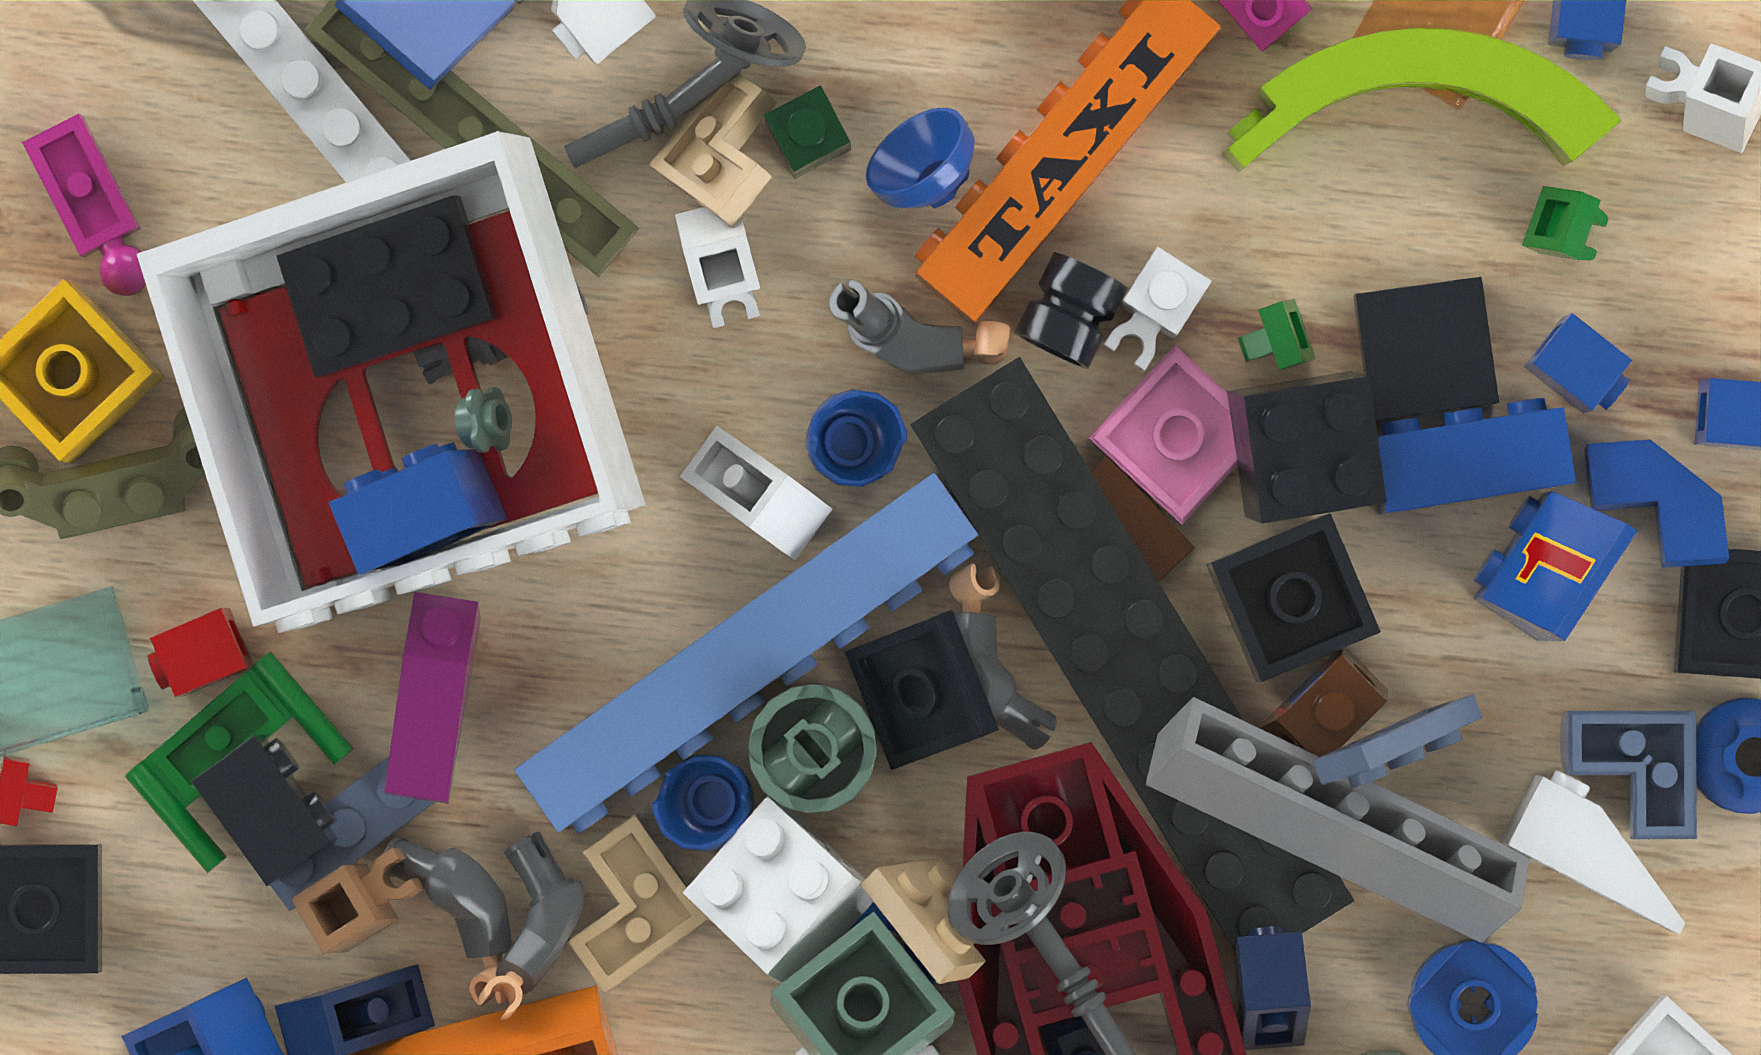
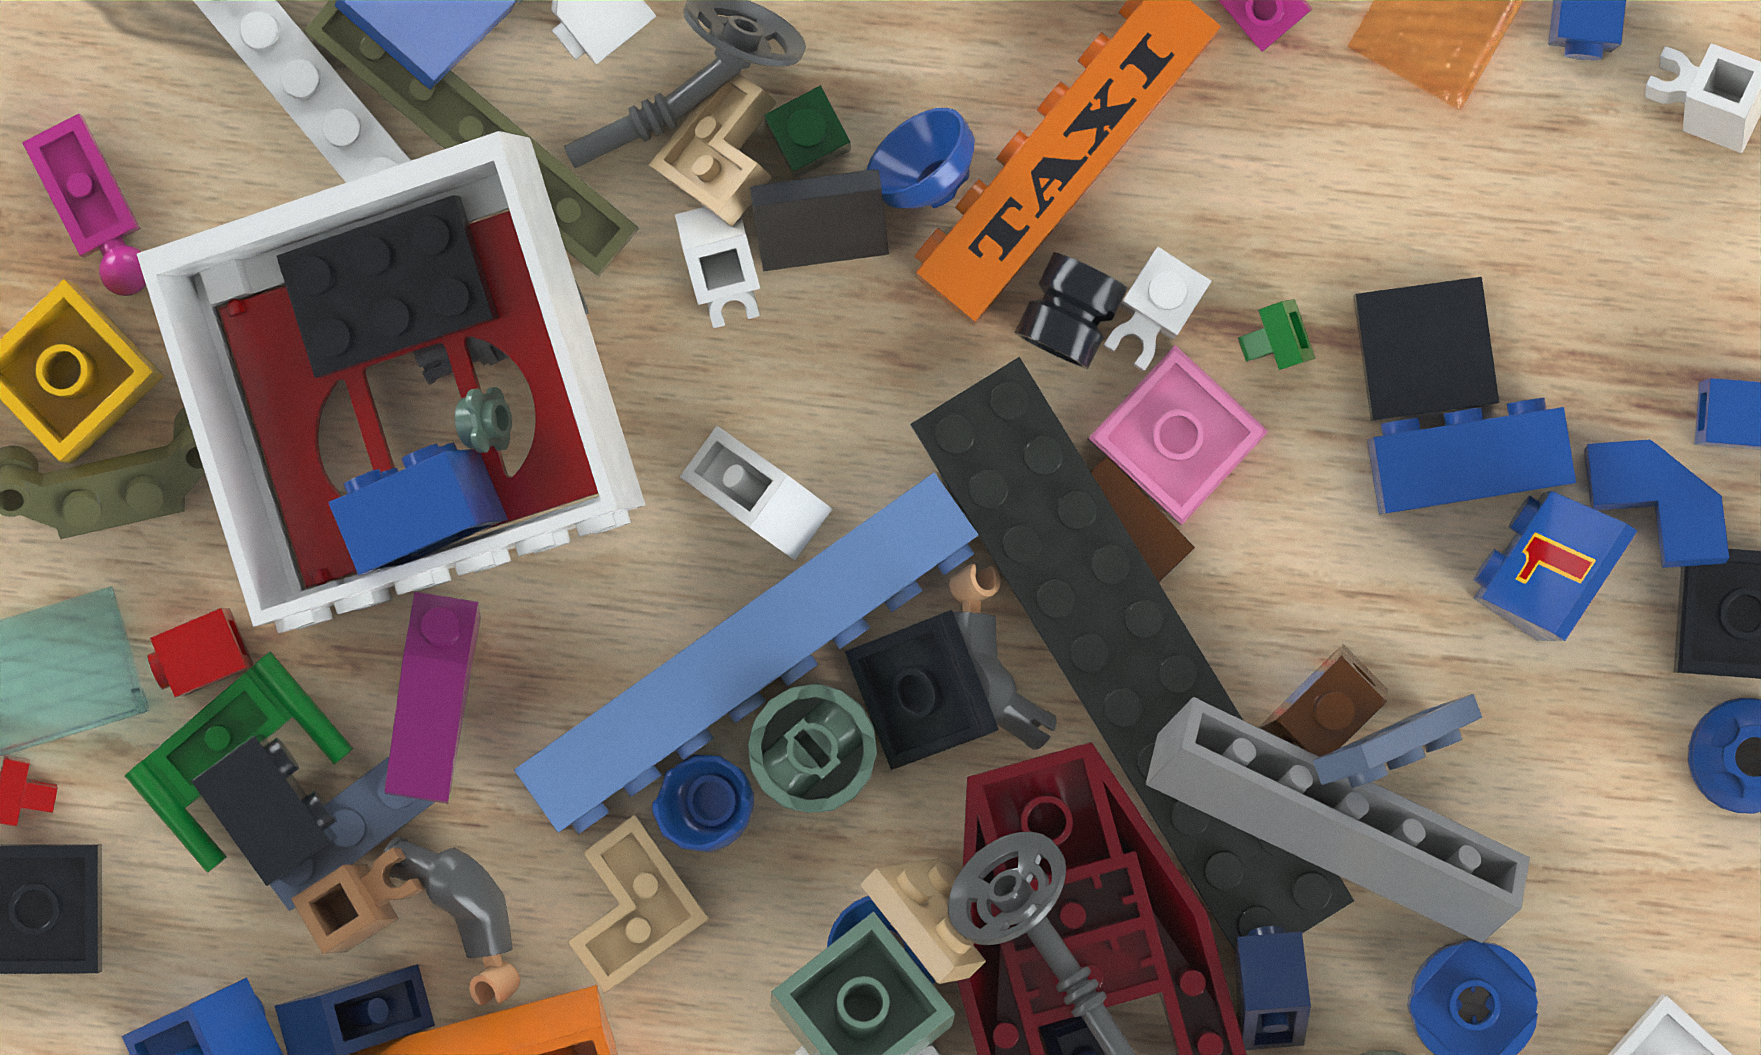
dark grey arm [478,832,586,1020] -> none
white brick [683,796,873,983] -> none
blue hair [805,389,907,487] -> none
dark grey arm [829,280,1010,374] -> none
black brick [1206,513,1381,682] -> none
lime arch [1223,28,1622,172] -> none
black brick [1227,371,1387,524] -> none
white slope [1500,770,1685,935] -> none
green tile [1522,186,1608,261] -> none
blue brick [1523,313,1633,414] -> none
sand blue brick [1560,711,1697,839] -> none
none -> black tile [750,169,889,272]

